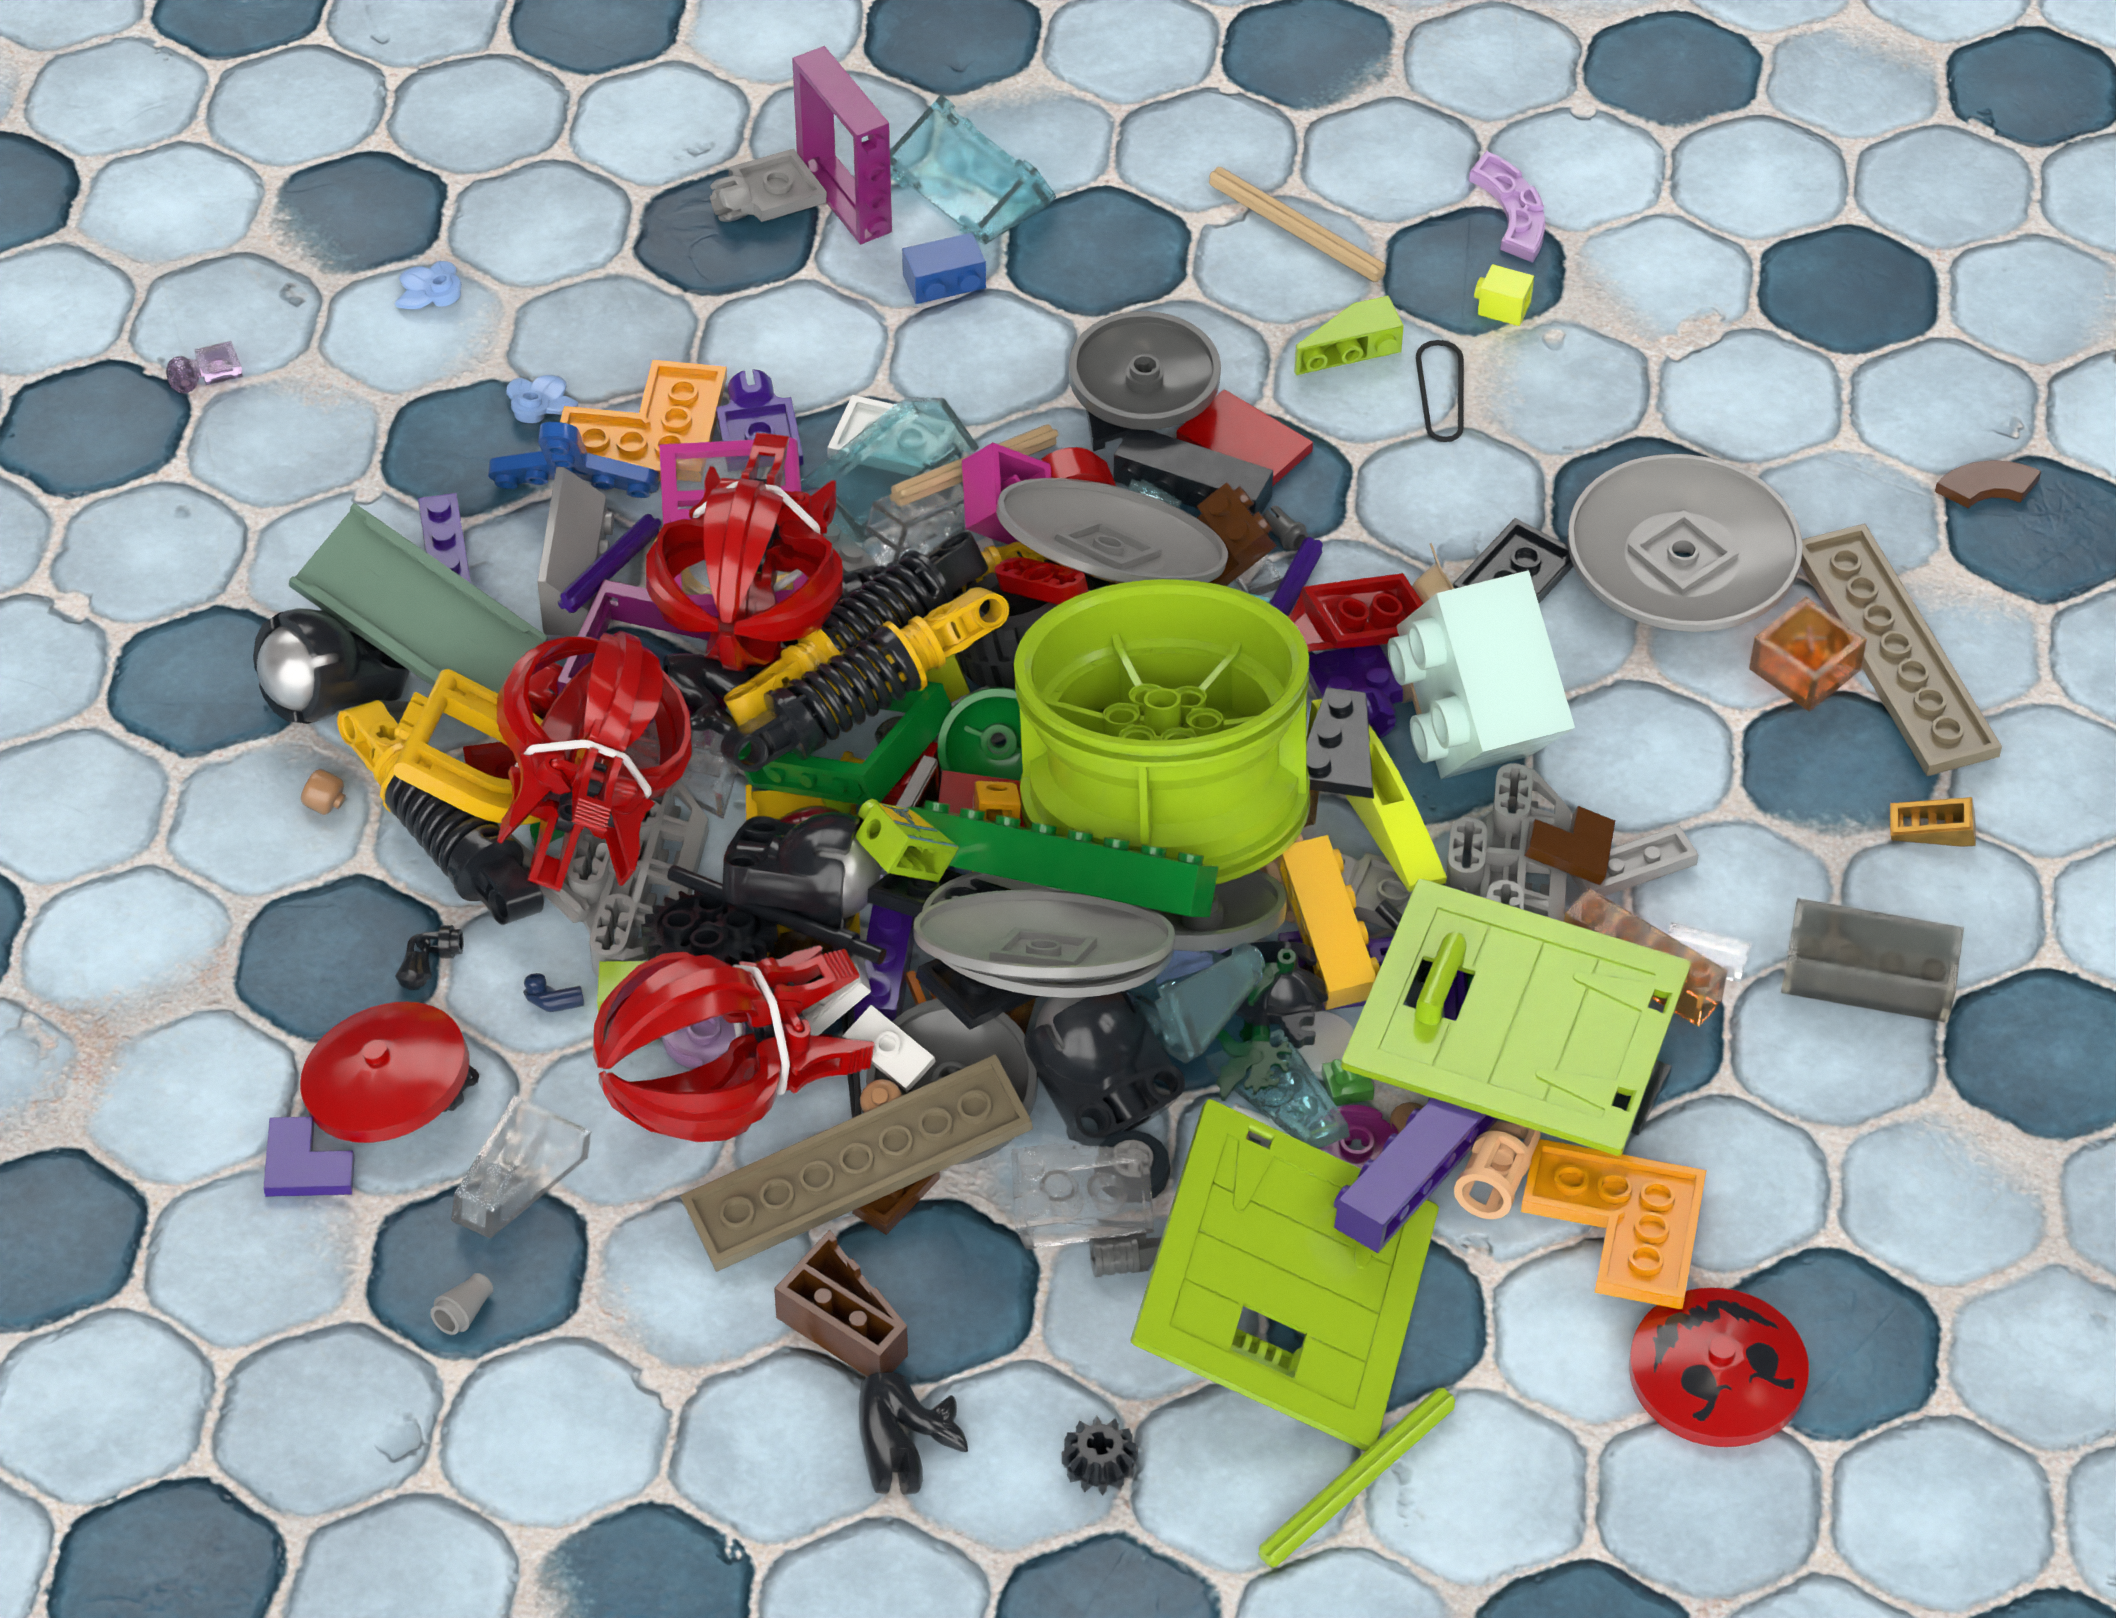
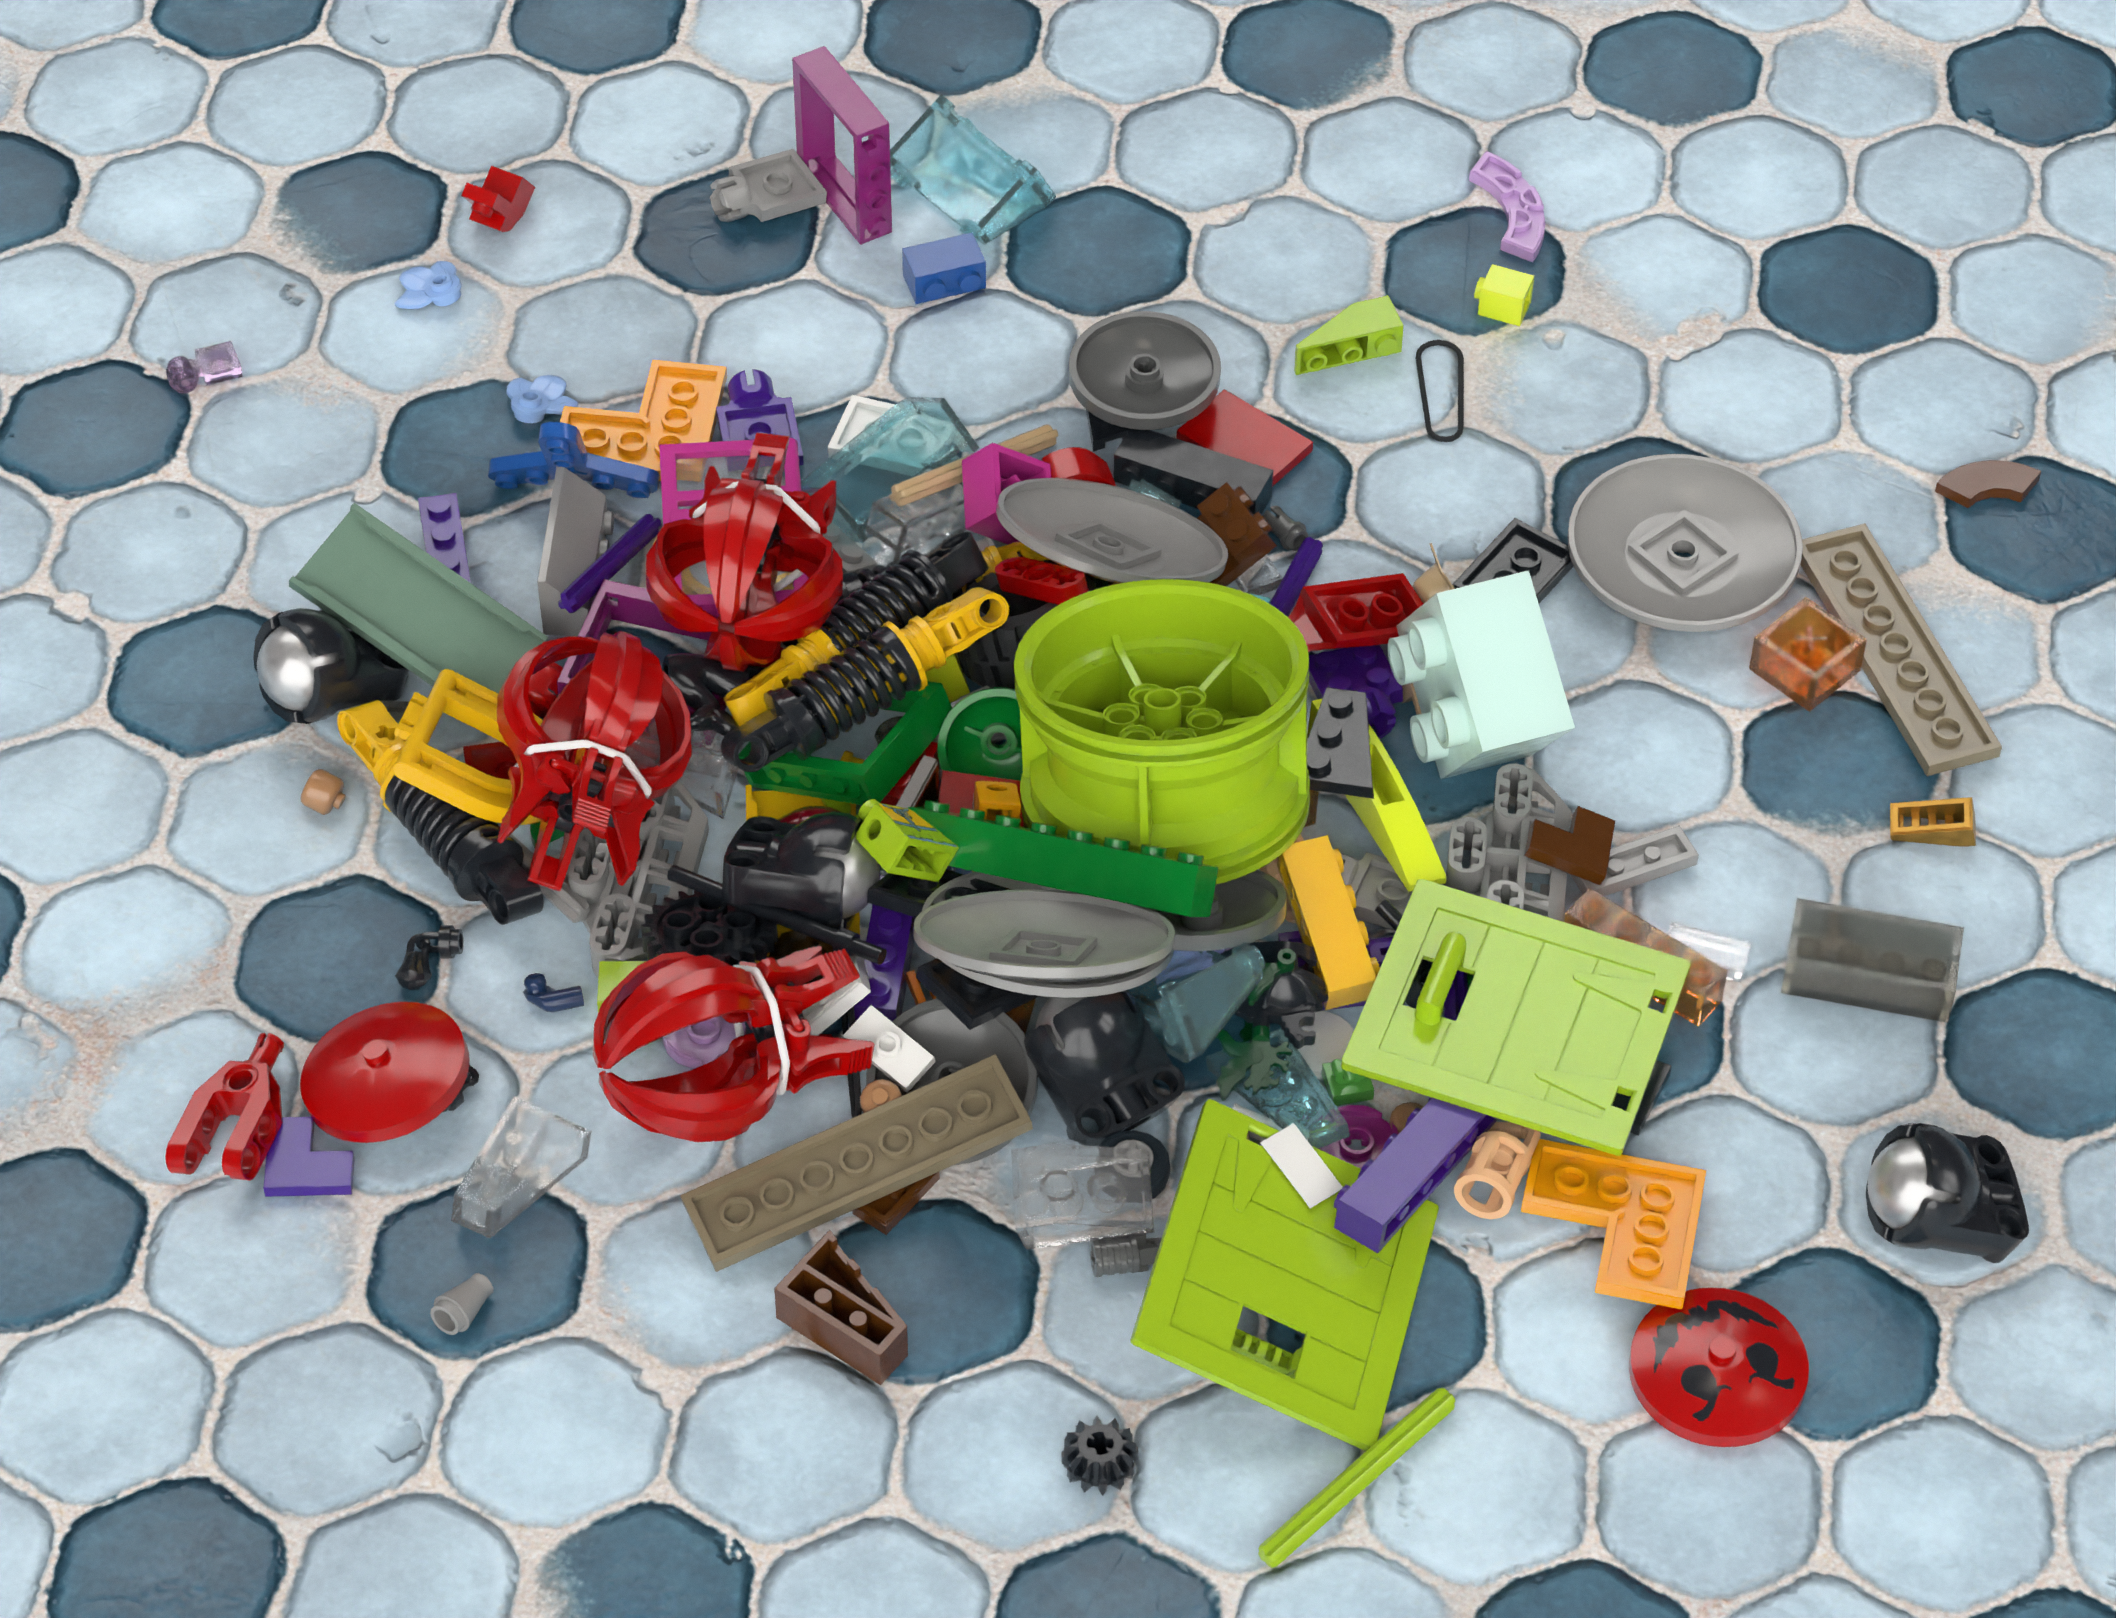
black piece [859,1372,968,1495] -> none
tan axle [1209,167,1386,282] -> none
none -> red piece [165,1033,284,1181]
none -> red brick [461,166,535,232]
none -> white sticker [1260,1123,1343,1208]
none -> black piece [1866,1123,2029,1263]

